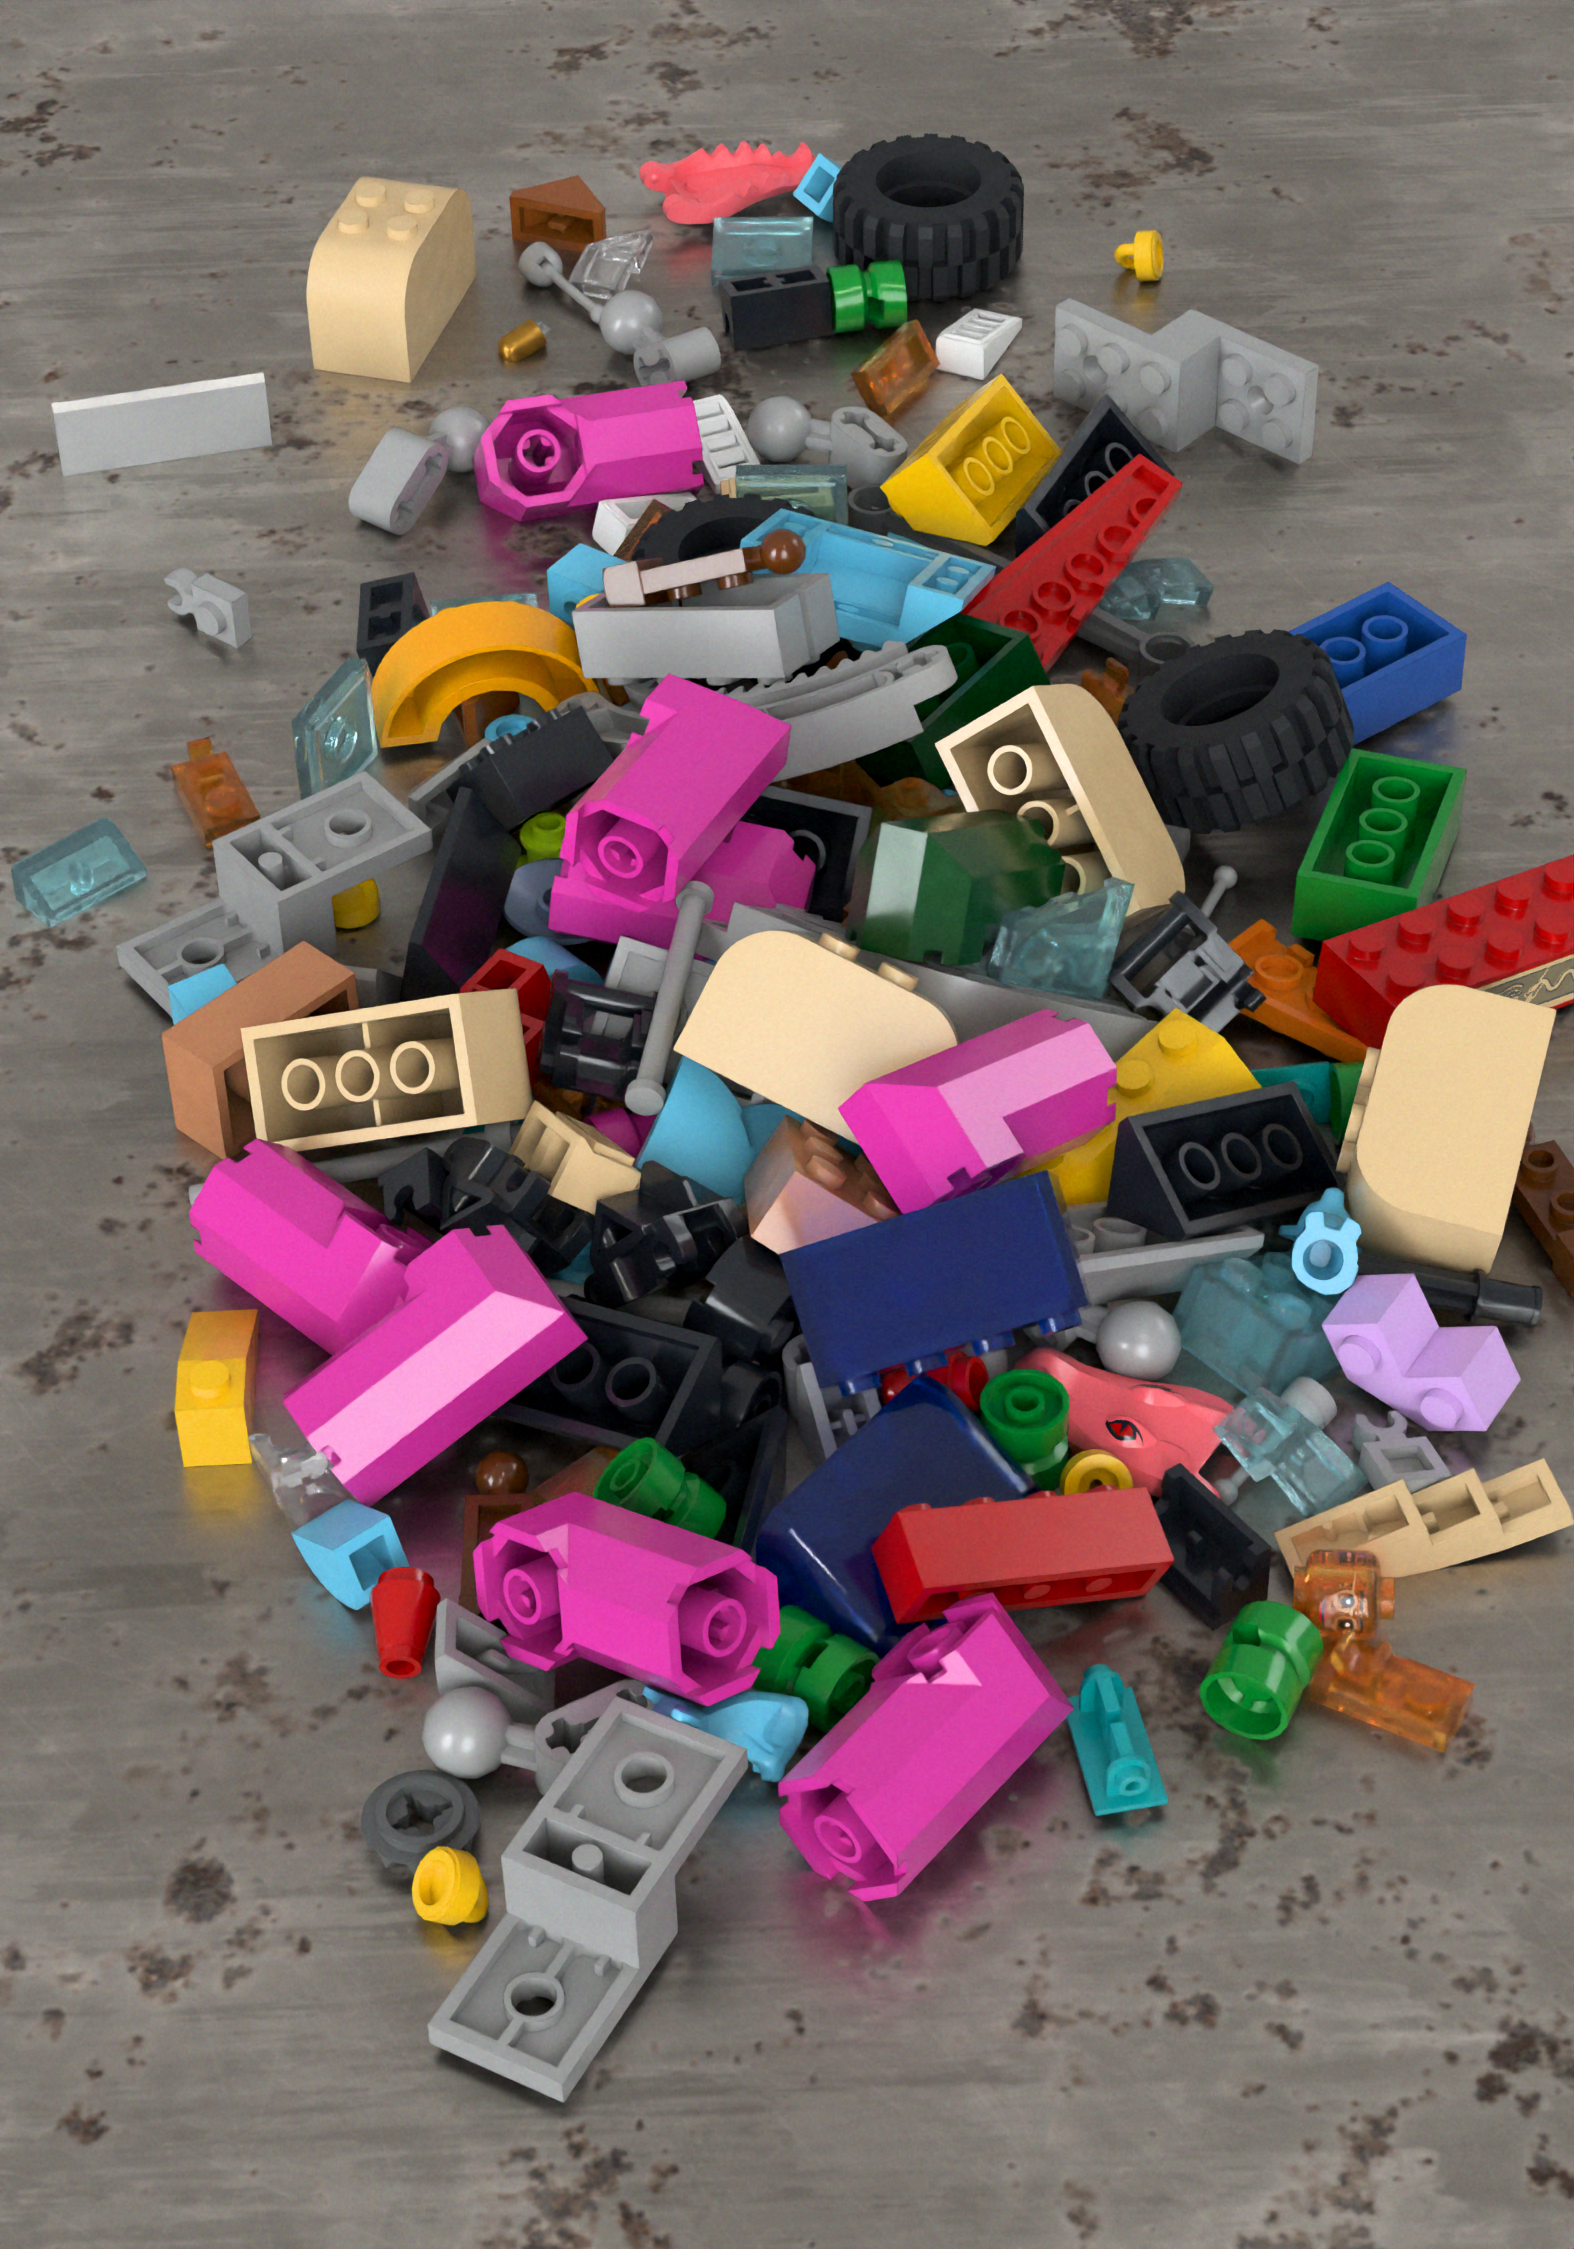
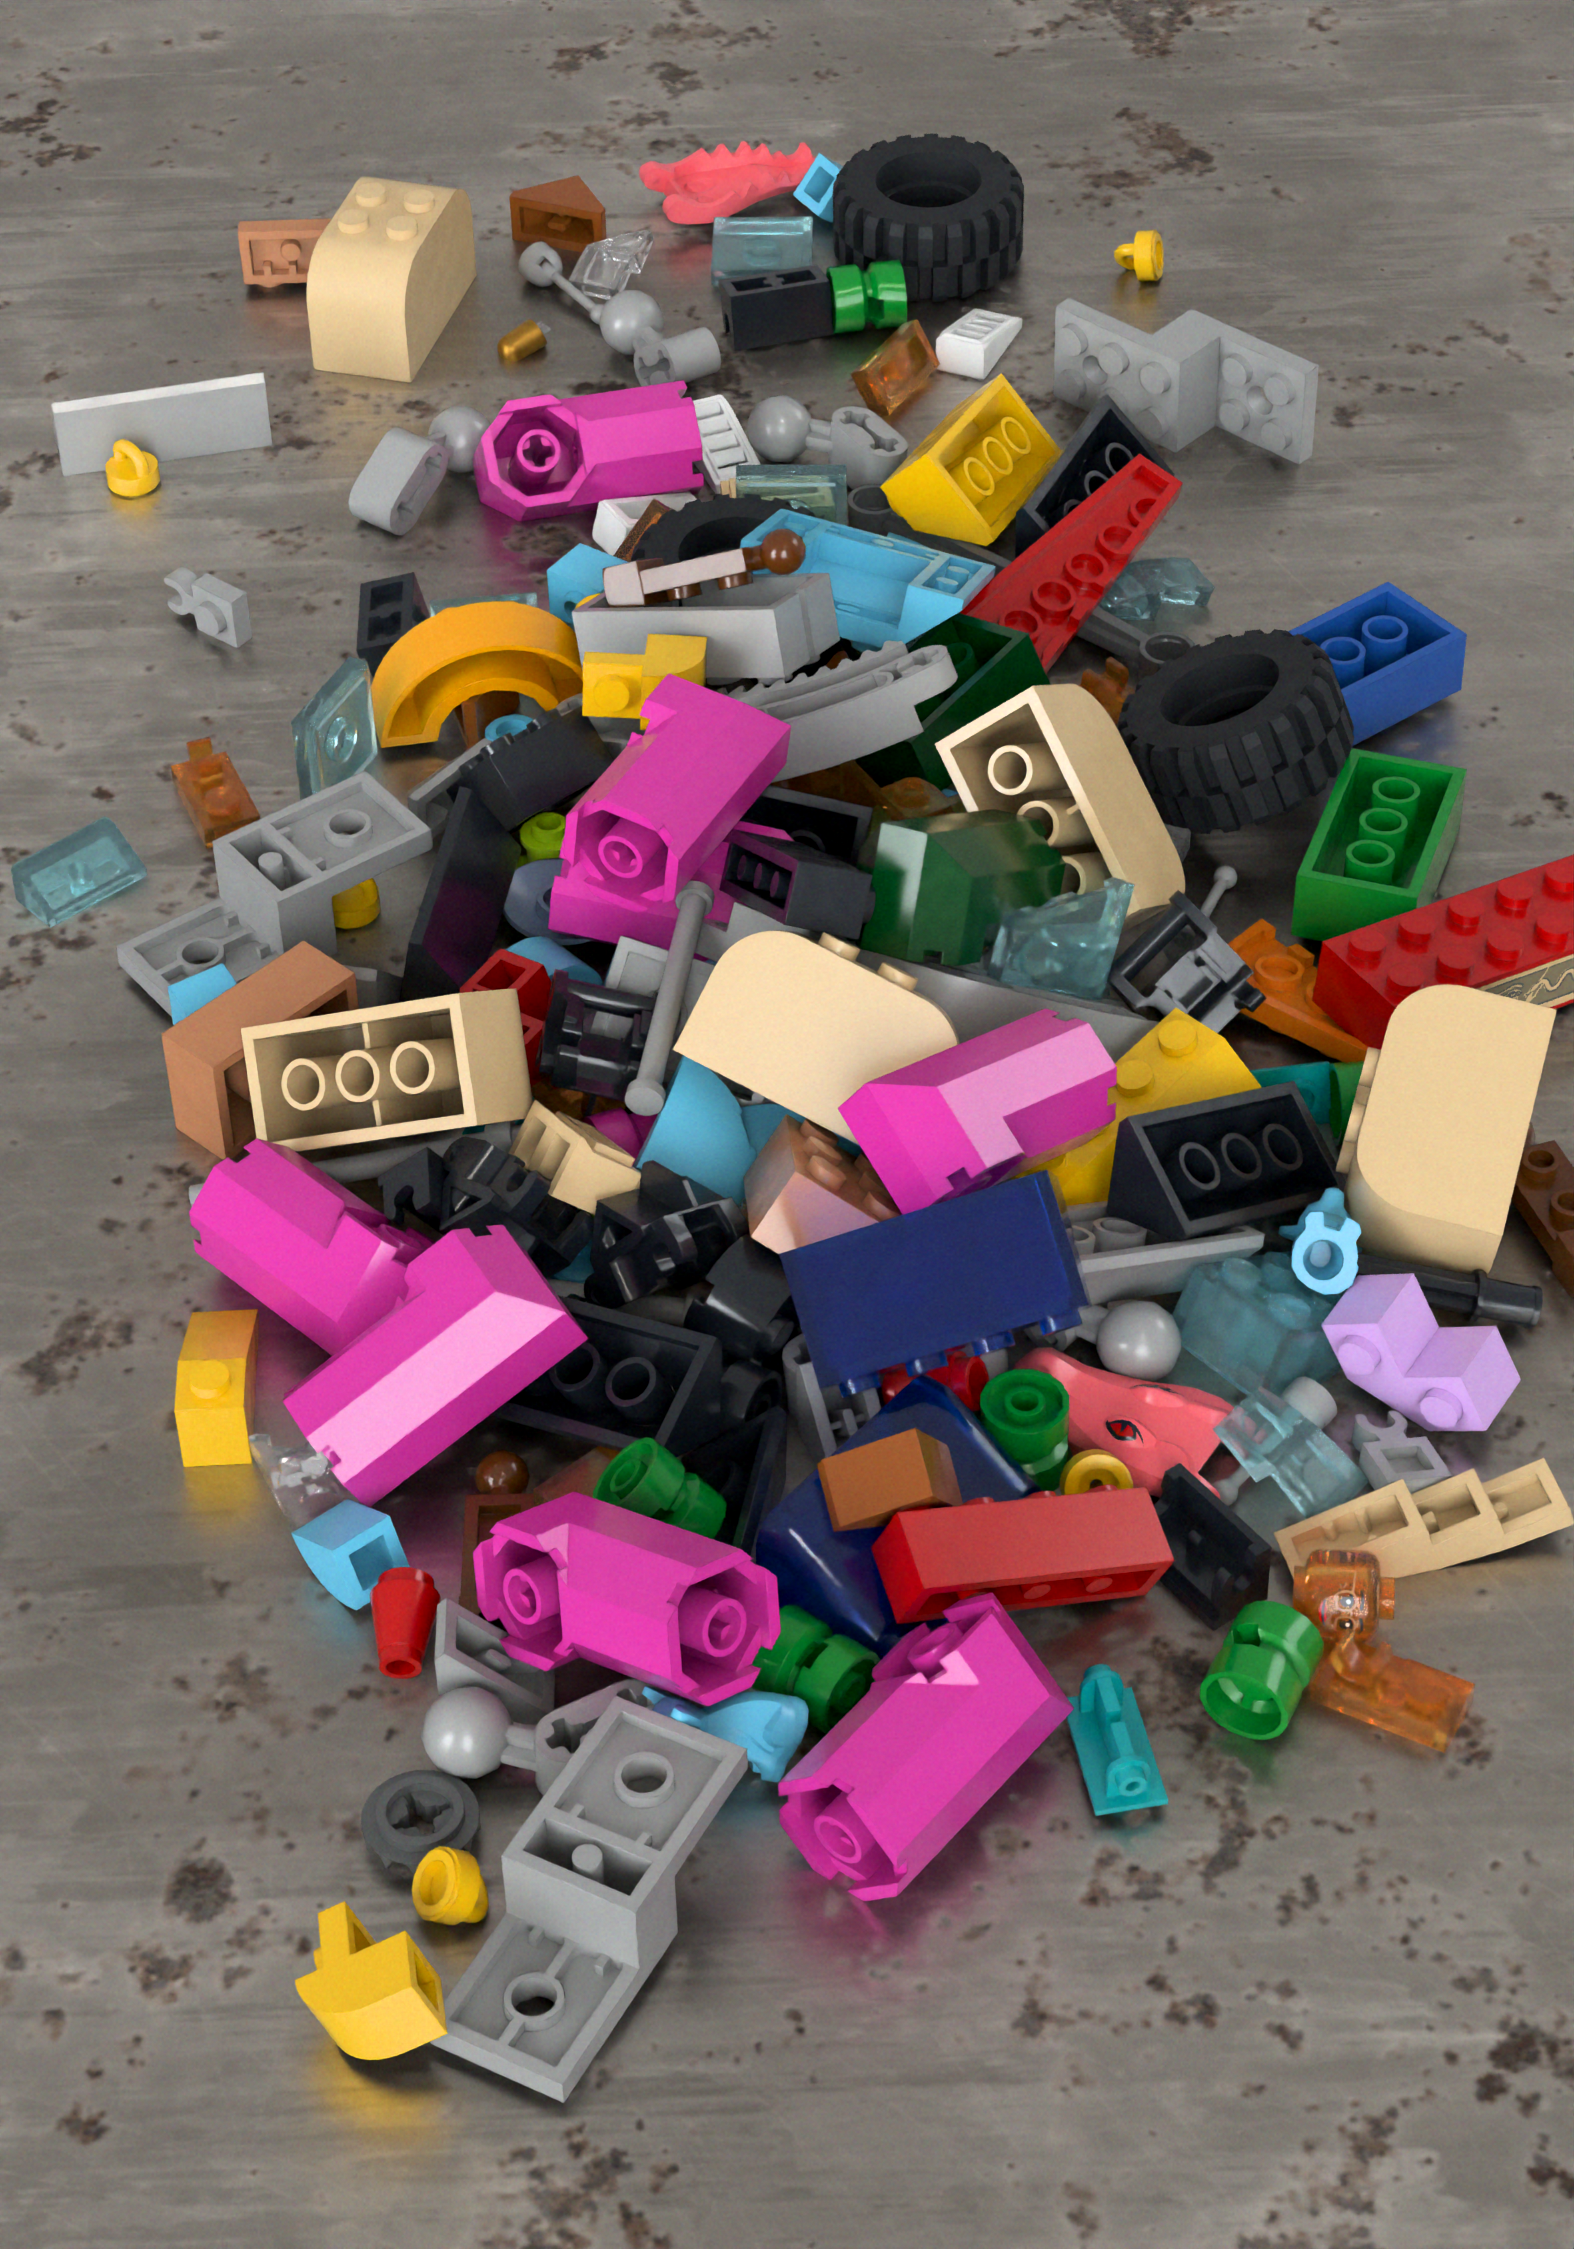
none -> yellow tile [105,439,160,497]
none -> nougat bracket [238,218,332,287]
none -> yellow brick [295,1901,447,2060]
none -> yellow brick [582,634,707,730]
none -> black brick [719,829,876,939]
none -> dark orange slope [817,1428,963,1532]

